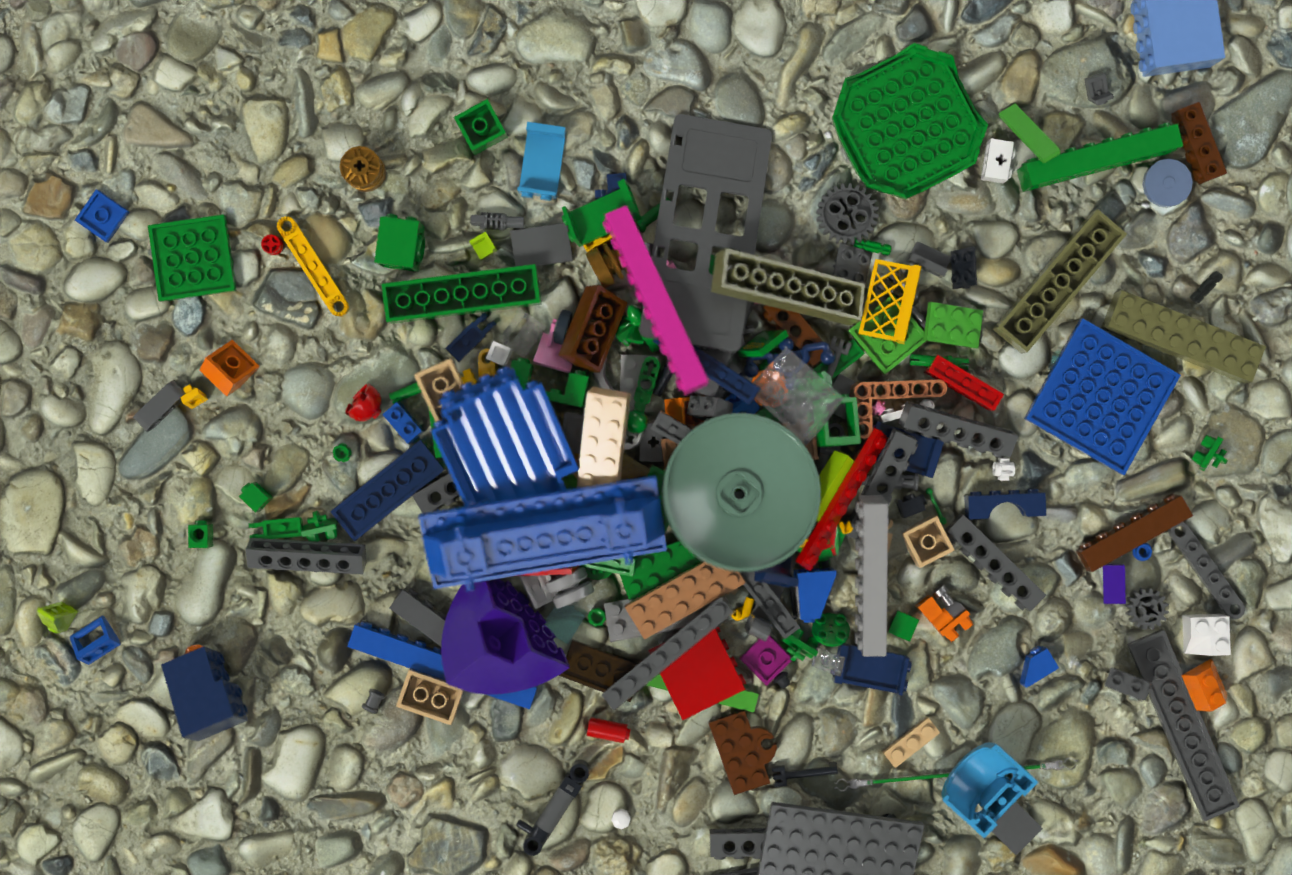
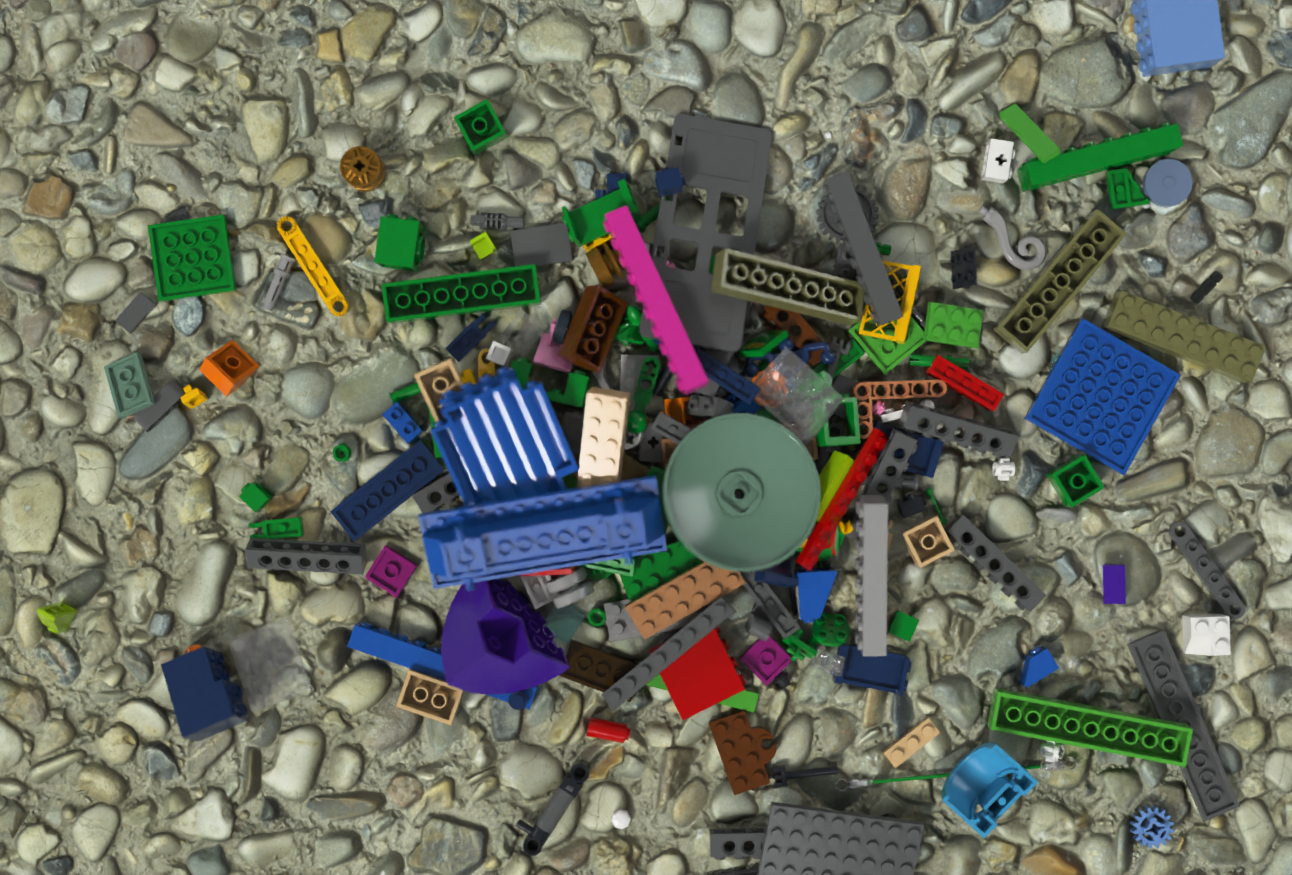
blue tile [70,615,121,665] -> none
blue tile [75,189,130,243] -> none
green brick [188,520,213,548] -> none
red wheel [261,234,284,255] -> none
green hips [301,511,338,542] -> none
red cylinder [345,383,382,422] -> none
dark grey bush [362,689,386,714] -> none
dark grey brick [389,588,447,646] -> none
dark azure panel [517,122,566,201] -> none
yellow arm [731,597,755,621] -> none
green plate [832,43,988,200] -> none
dark grey panel [907,242,951,278] -> none
orange hips [915,584,973,642] -> none
dark blue arch [964,489,1046,519] -> none
dark grey tile [992,801,1043,855] -> none
reddish brown brick [1076,494,1193,572] -> none
dark grey bracket [1084,72,1114,105] -> none
dark grey panel [1105,668,1153,701] -> none
dark grey gear [1125,588,1169,630] -> none
blue plate [1132,542,1152,561] -> none
reddish brown brick [1171,101,1227,185] -> none
orange slope [1181,659,1227,712] -> none
green hips [1191,435,1228,472] -> none
none -> sand green tile [104,351,156,419]
none -> dark grey tile [115,292,156,334]
none -> clear slope [227,618,312,712]
none -> light grey pin [261,253,297,312]
none -> magenta tile [365,545,418,598]
none -> dark blue plate [508,691,528,710]
none -> dark blue brick [655,167,685,197]
none -> dark grey brick [822,171,903,327]
none -> light grey plant [978,205,1046,270]
none -> bright green brick [987,687,1193,767]
none -> white gear [1040,740,1065,763]
none -> green brick [1046,454,1105,508]
none -> green wing [1105,168,1150,210]
none -> medium blue gear [1130,805,1174,849]

